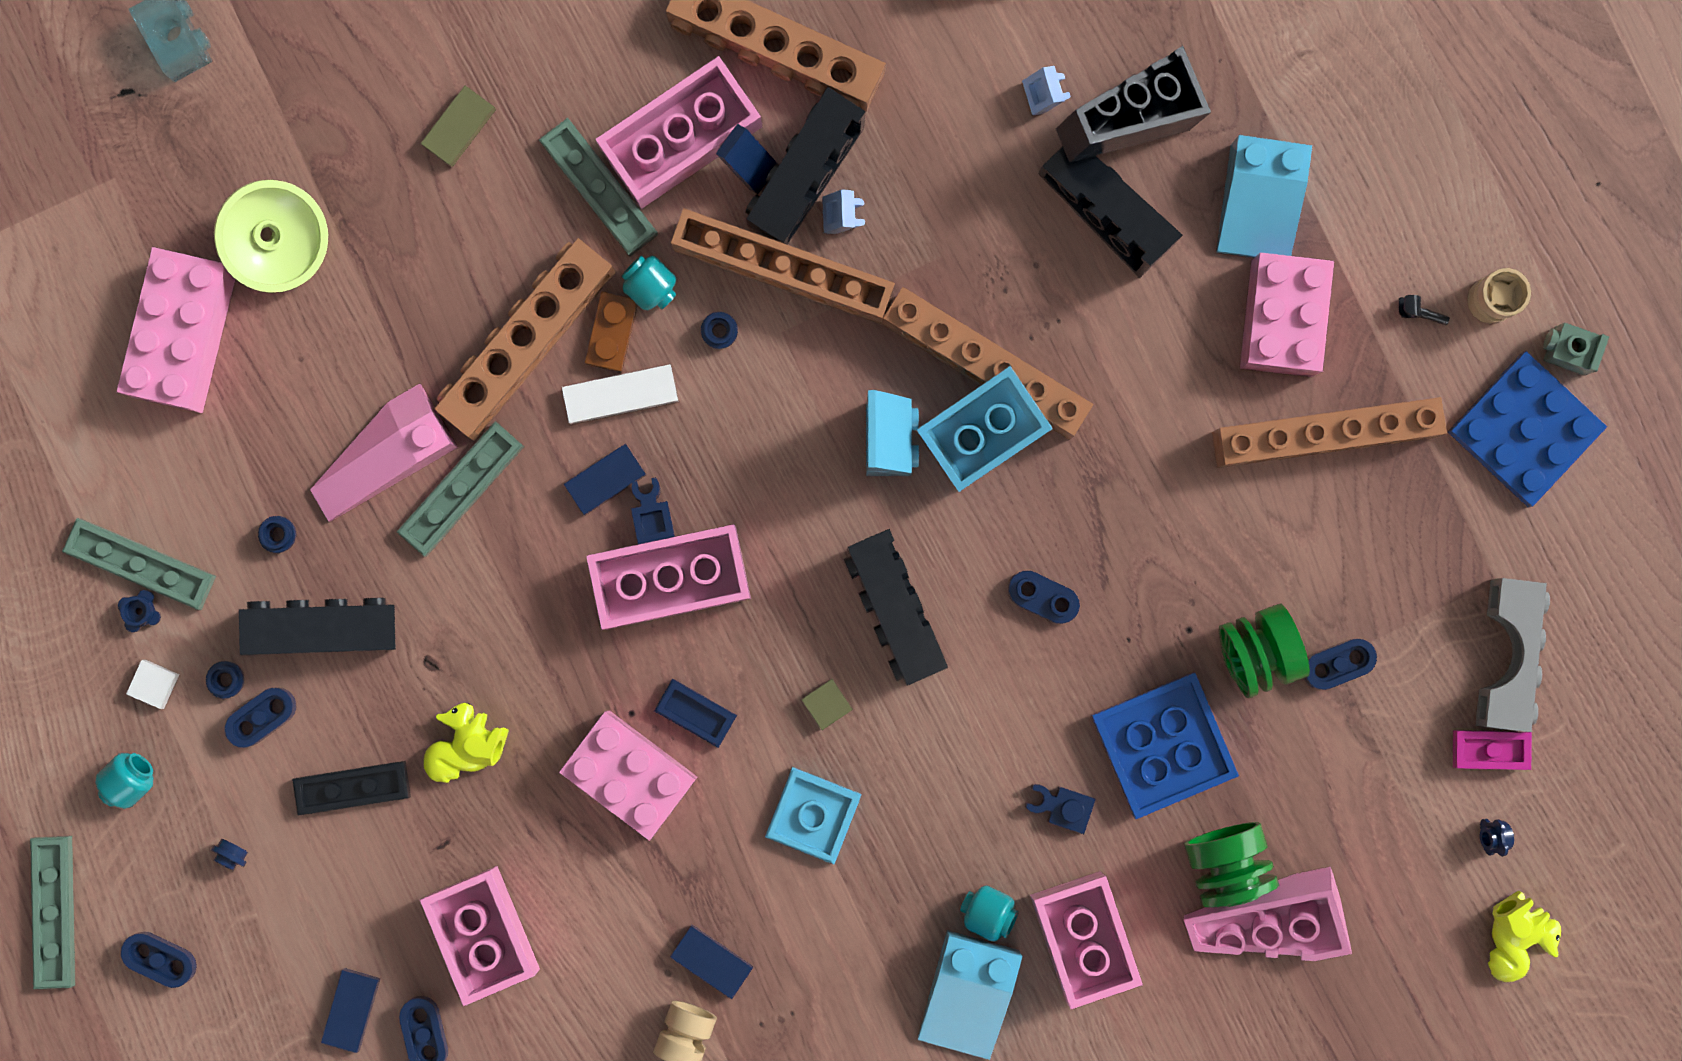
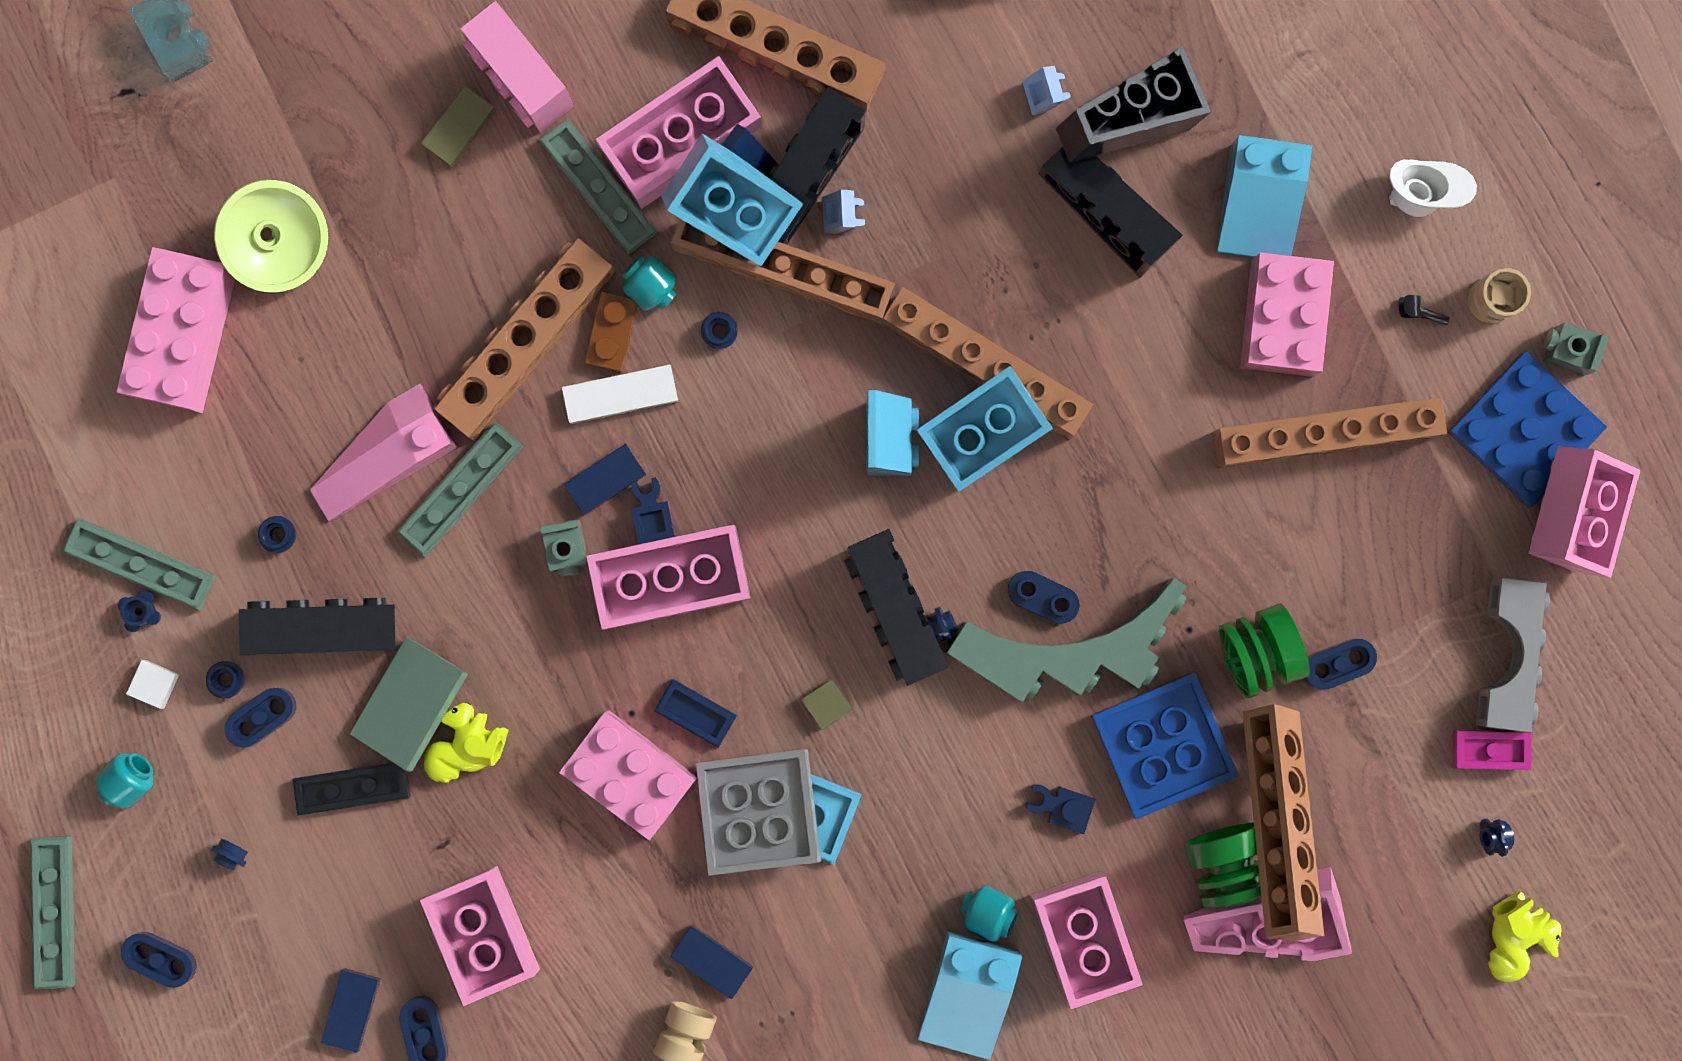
none -> sand green tile [350,637,468,772]
none -> bright pink brick [460,1,575,133]
none -> sand green brick [540,520,588,577]
none -> medium azure slope [661,134,803,266]
none -> light grey plate [696,749,821,876]
none -> dark blue plate [927,606,958,643]
none -> sand green arch [945,578,1187,702]
none -> nougat brick [1243,704,1324,941]
none -> white piece [1389,159,1477,217]
none -> bright pink brick [1528,446,1640,578]

